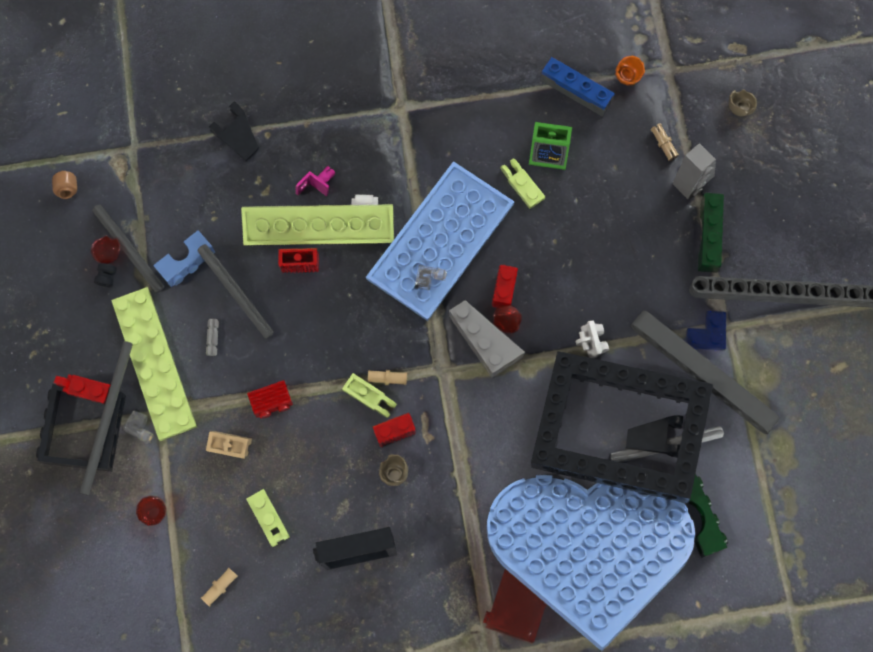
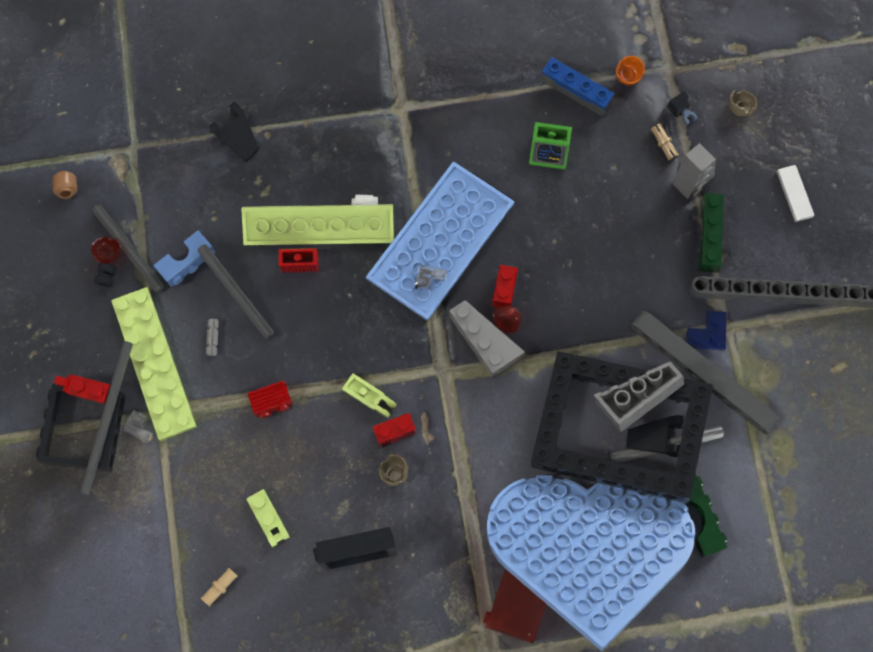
clear red hair [136,495,167,526] -> none
tan hinge [206,431,252,459] -> none
dark pink bracket [296,166,335,196] -> none
tan pin [368,370,407,385] -> none
yellowish green hinge [501,158,545,209] -> none
white hips [575,320,609,359] -> none
none -> light grey wedge [594,362,684,432]
none -> black piece [667,91,697,126]
none -> white tile [777,165,814,222]

